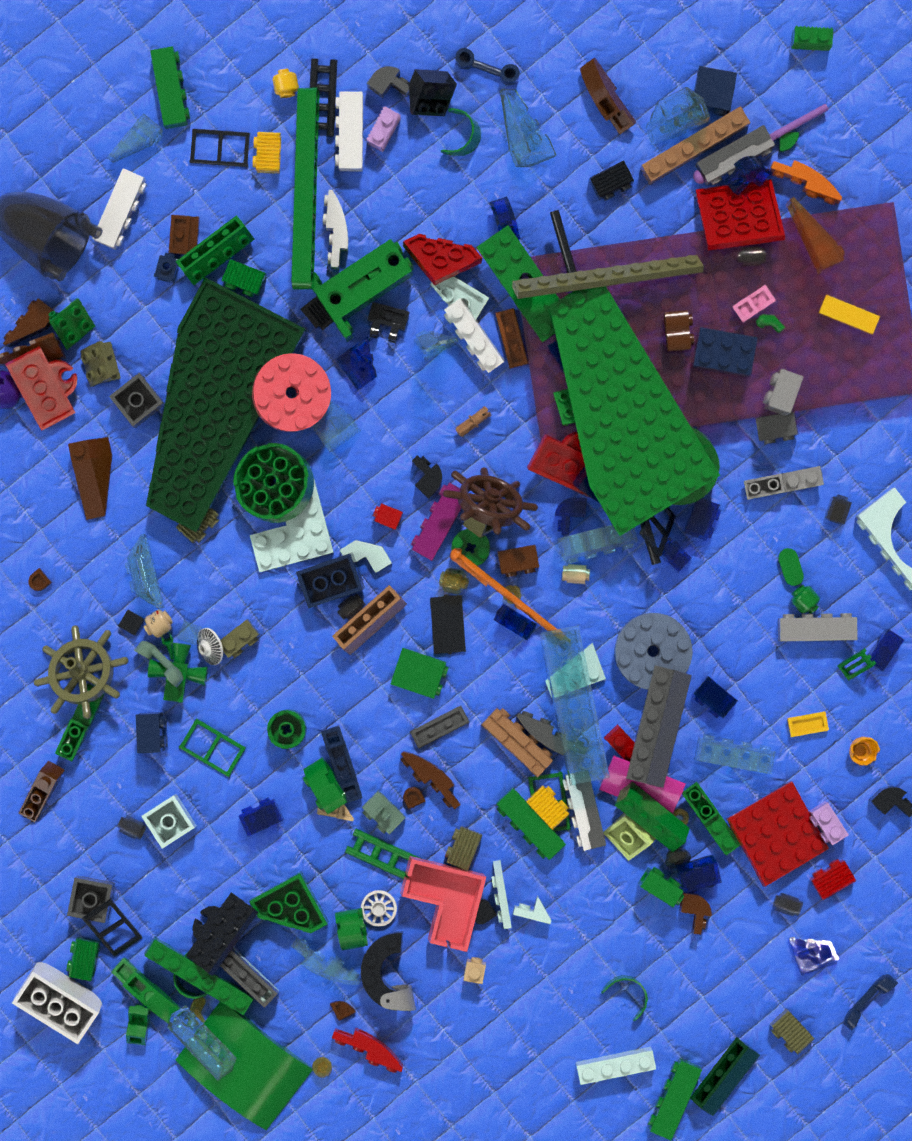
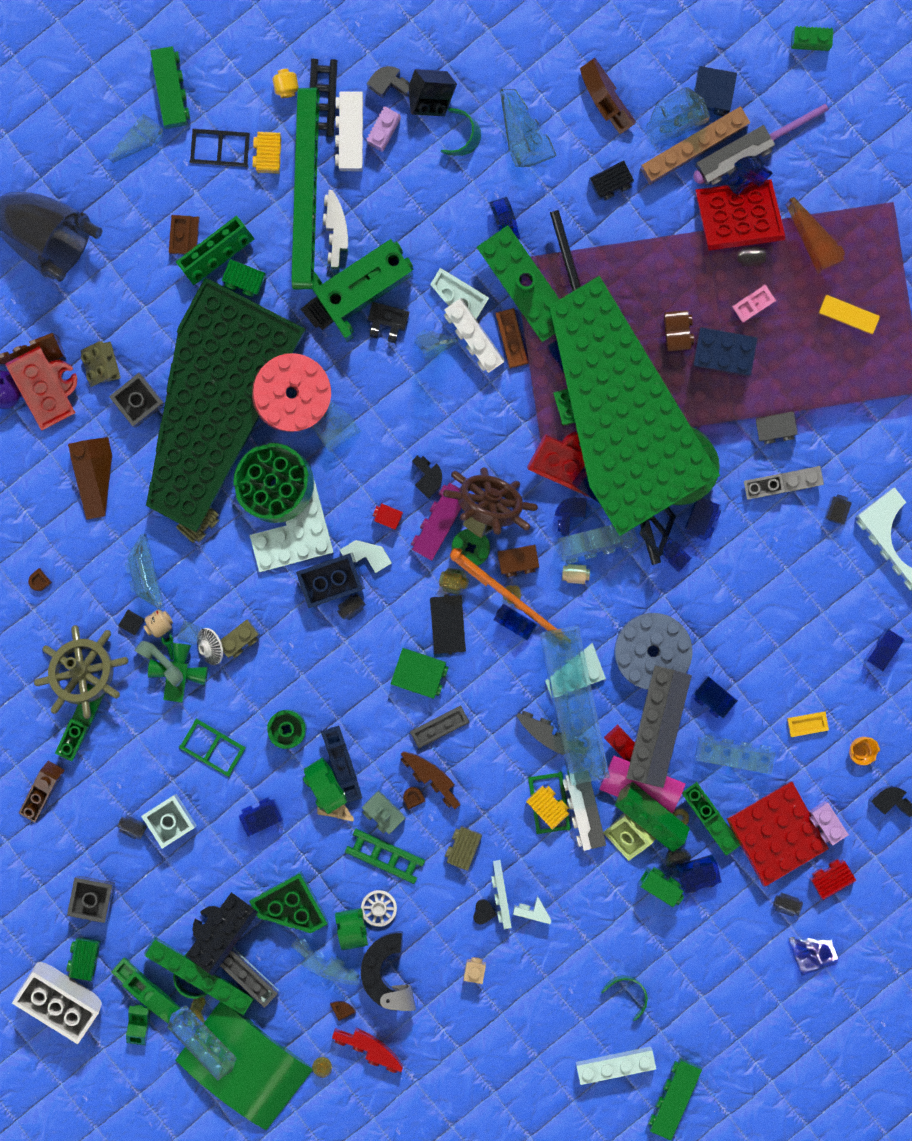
reddish brown slope [3,298,56,347] -> none
green hinge [49,298,95,350] -> none
black window [82,898,142,956] -> none
white brick [92,168,147,250] -> none
dark blue brick [136,712,168,753] -> none
dark blue brick [154,253,179,284] -> none
brick [332,585,407,655] -> none
clear blue slope [336,336,377,390] -> none
coral piece [400,856,486,952] -> none
red plate [402,234,483,286] -> none
dark blue piece [455,48,520,85] -> none
medium nougat axle [455,406,492,437] -> none
medium nougat brick [481,708,553,778] -> none
green brick [496,787,566,860] -> none
olive plate [512,255,704,299] -> none
reddish brown brick [679,892,712,935] -> none
dark green brick [690,1037,760,1116] -> none
green arm [756,314,785,334] -> none
light grey brick [763,369,804,416] -> none
orange slope [769,160,842,205] -> none
olive brick [770,1008,815,1054] -> none
green tile [778,548,804,586] -> none
light grey brick [778,613,858,641] -> none
green tile [779,132,799,152] -> none
green head [791,585,820,614] -> none
green tile [837,648,876,681] -> none
dark blue piece [844,974,898,1031] -> none

